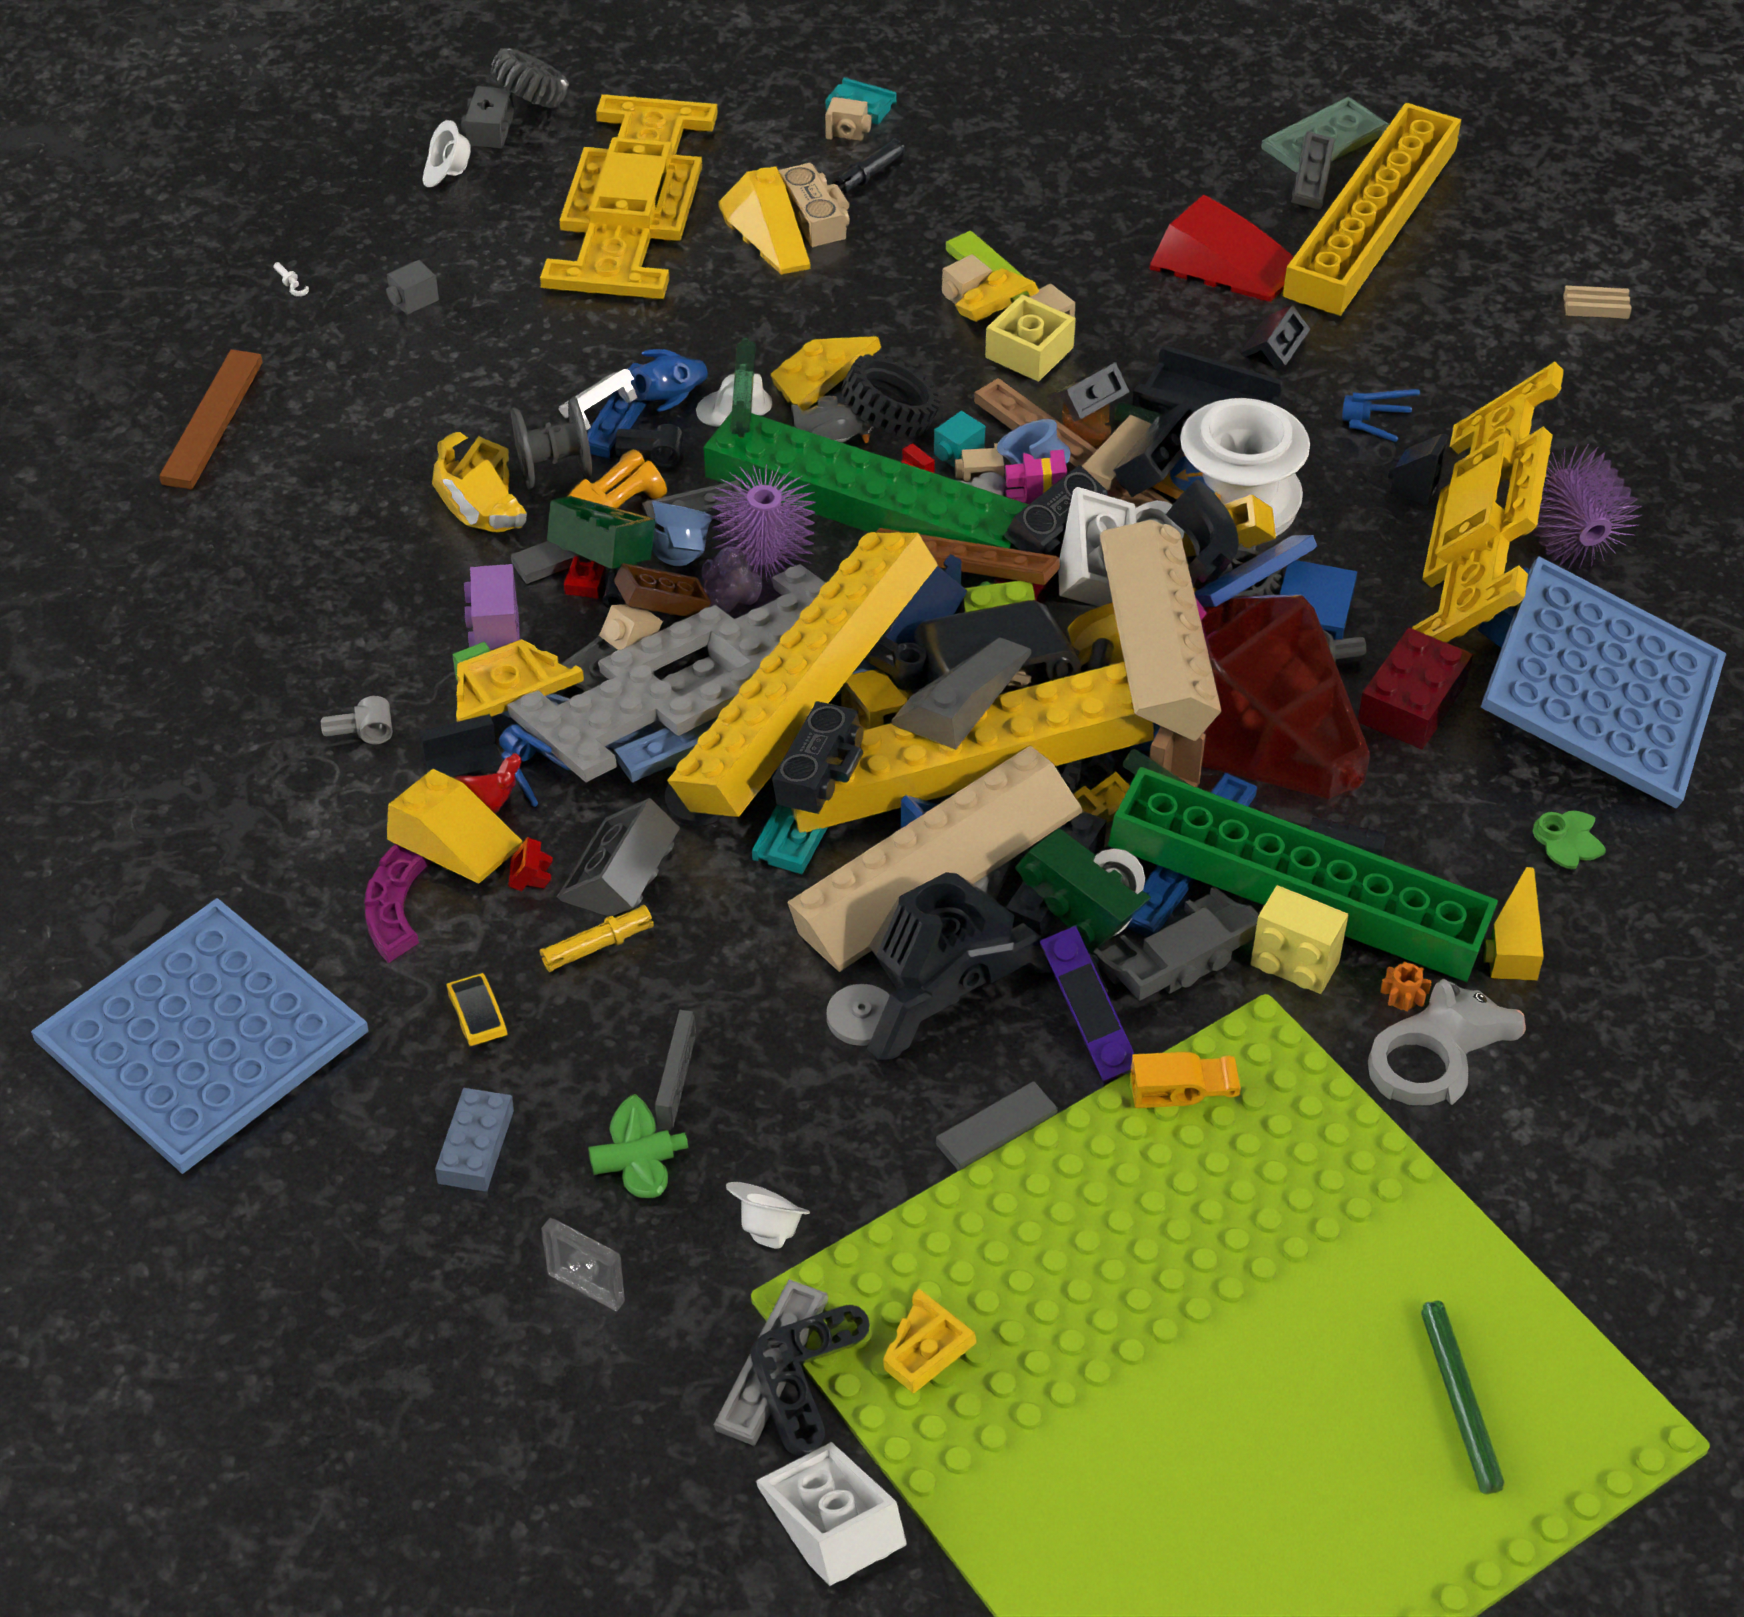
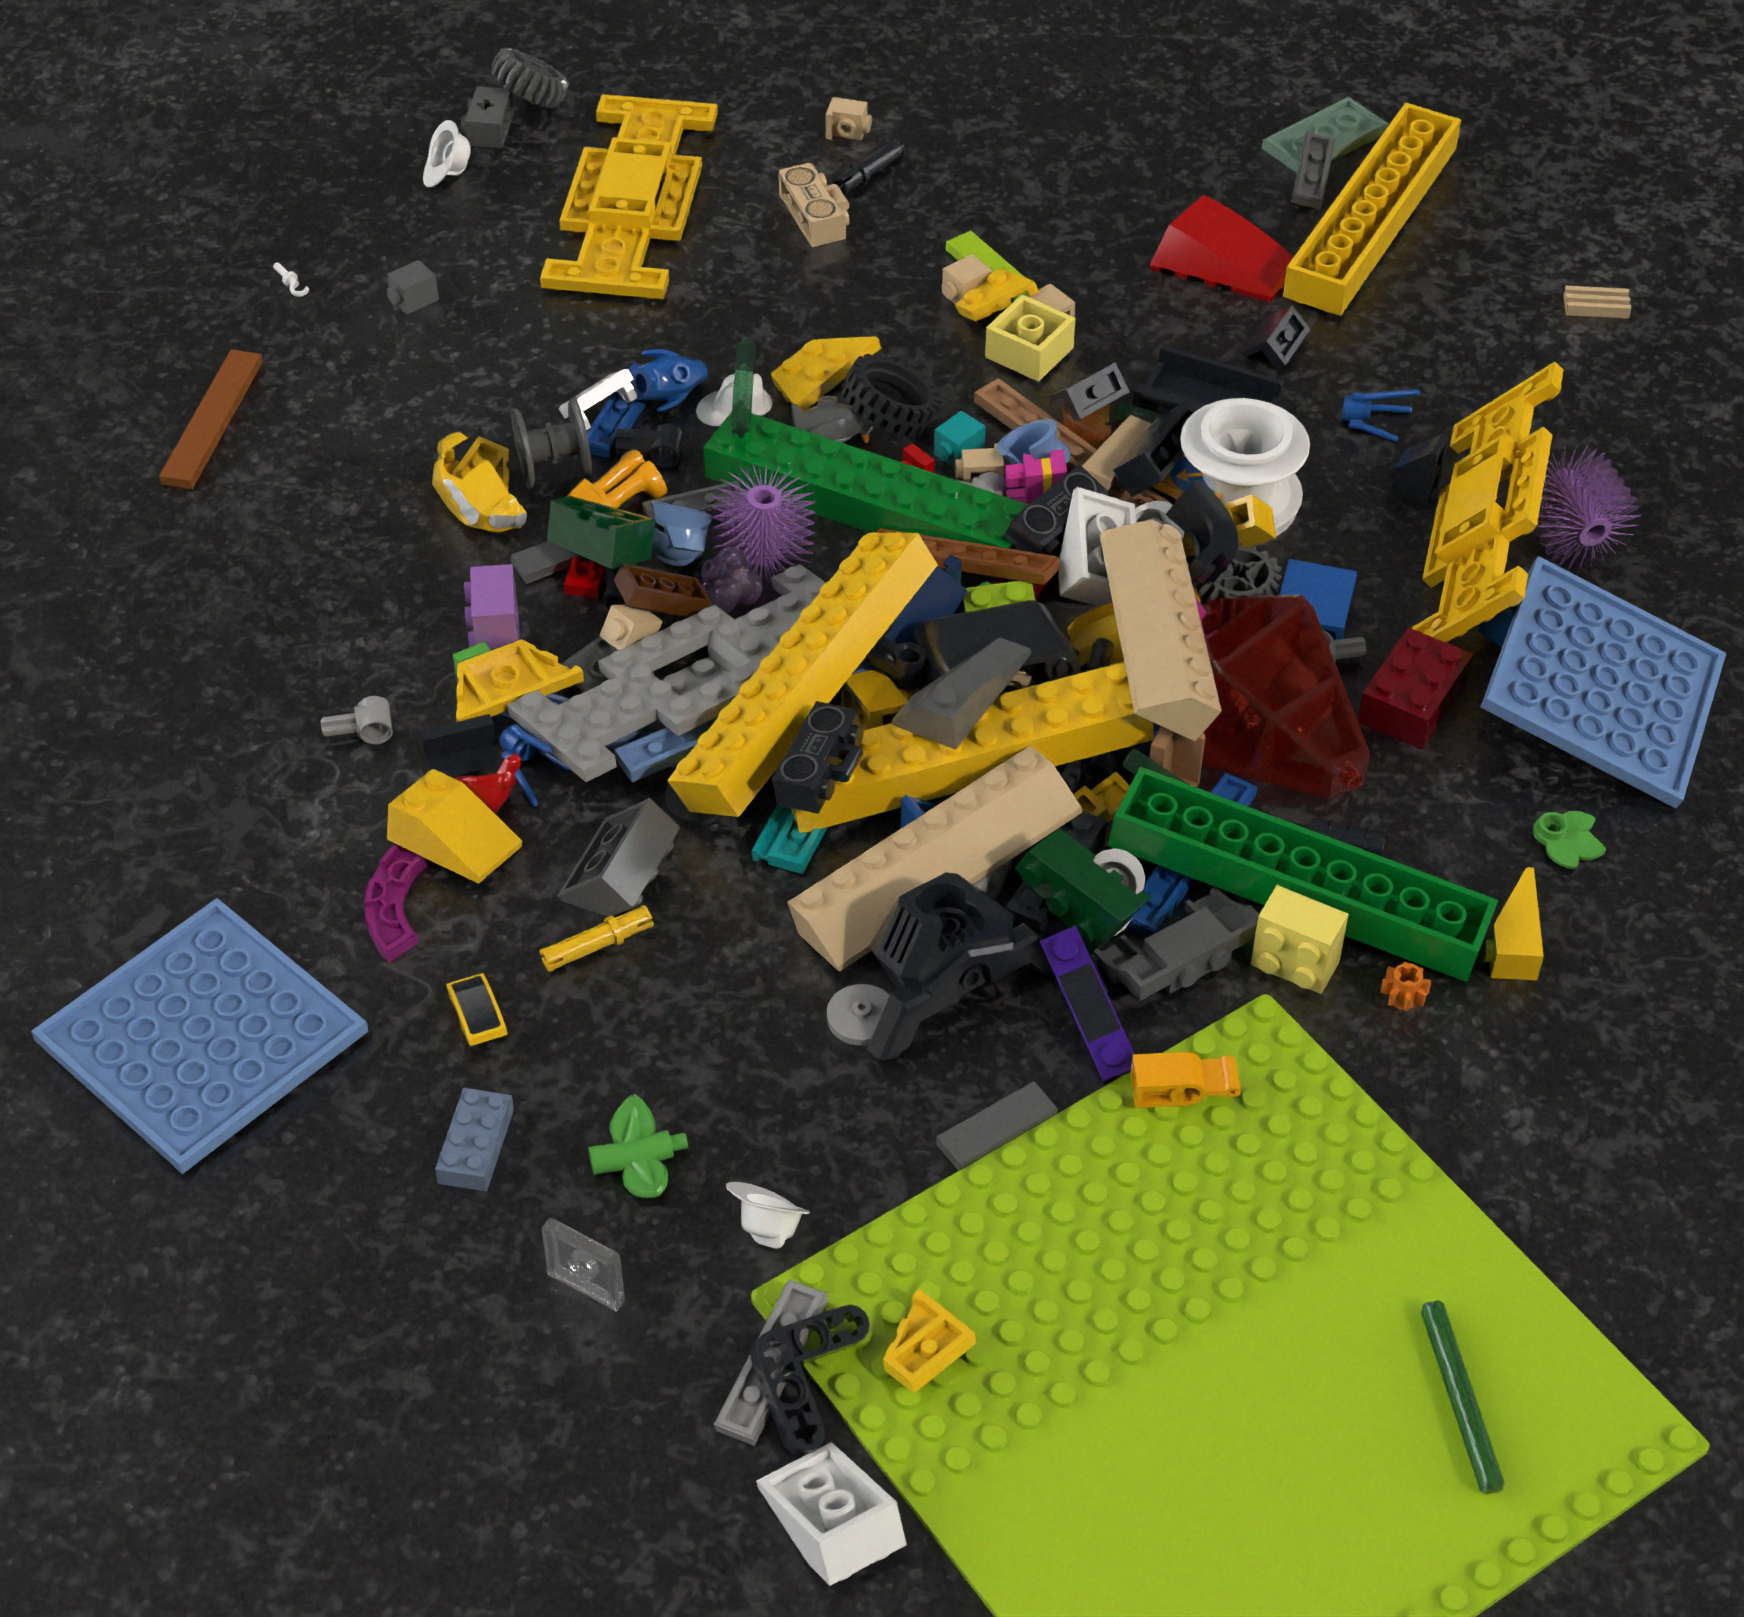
red tile [508,837,553,891] -> none
dark grey tile [655,1010,696,1130] -> none
yellow wedge [719,167,810,274] -> none
teal plate [826,77,897,125] -> none
blue tile [1194,535,1317,607] -> none
light grey animal [1368,979,1526,1105] -> none

